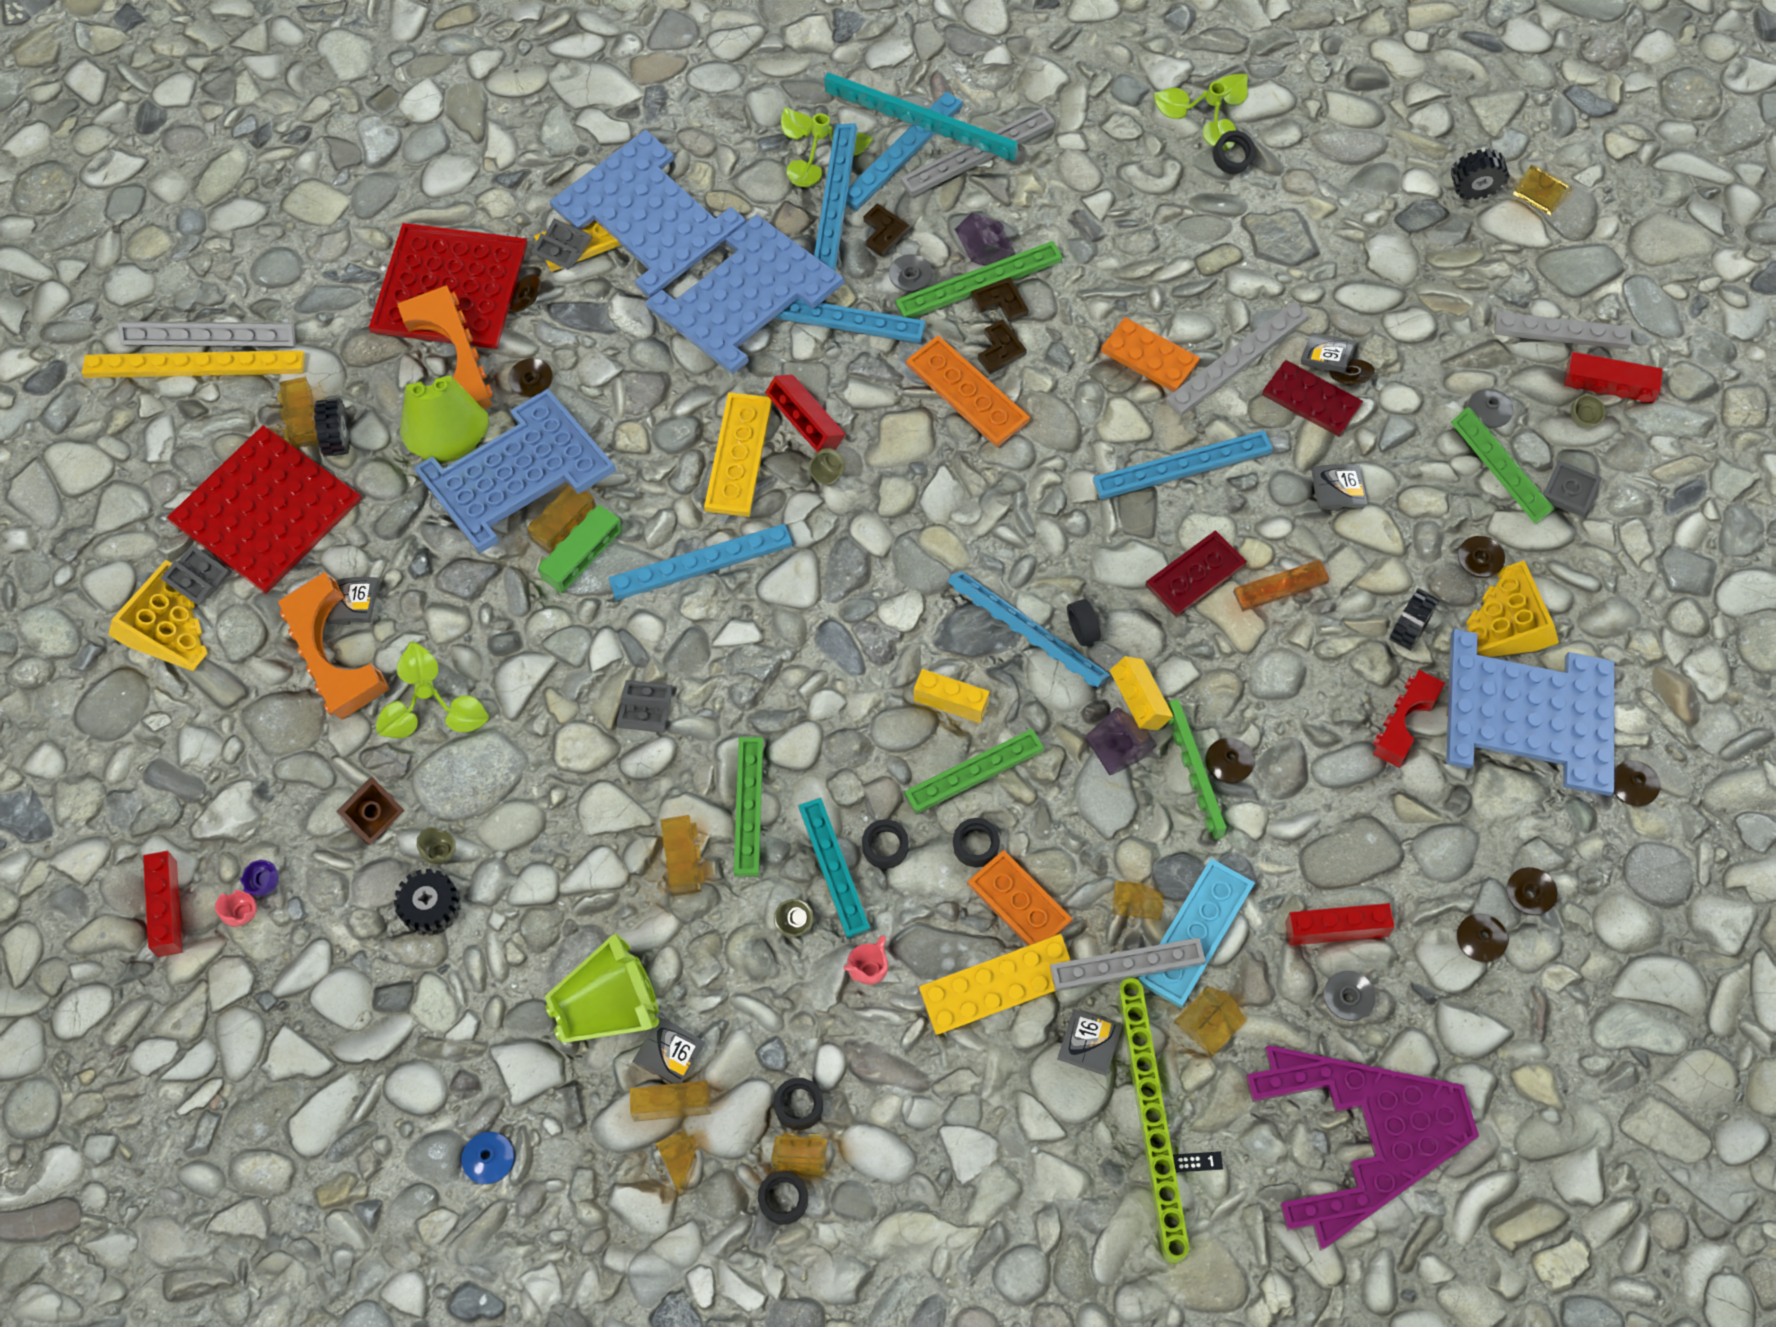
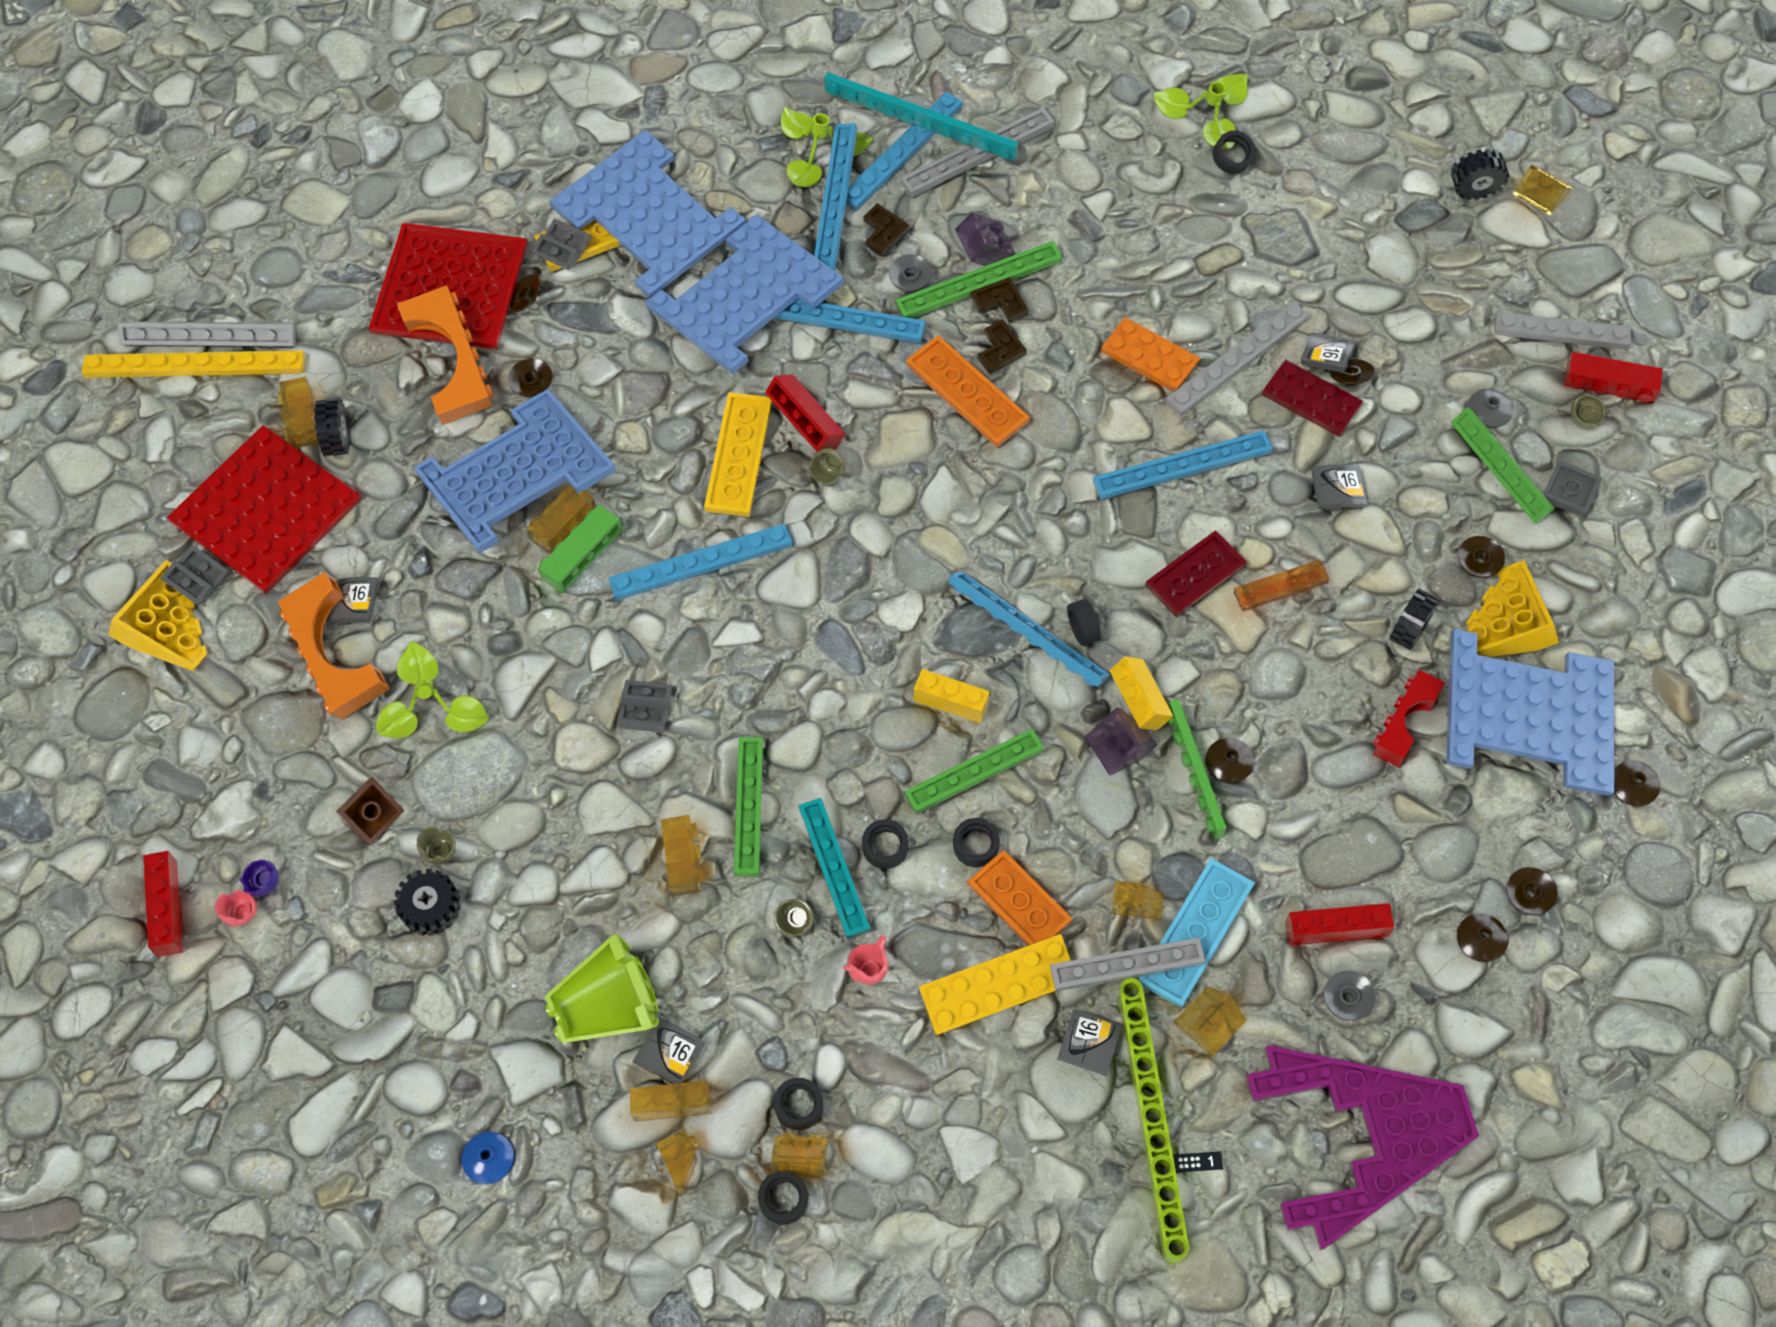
lime cone [399,375,489,463] -> none

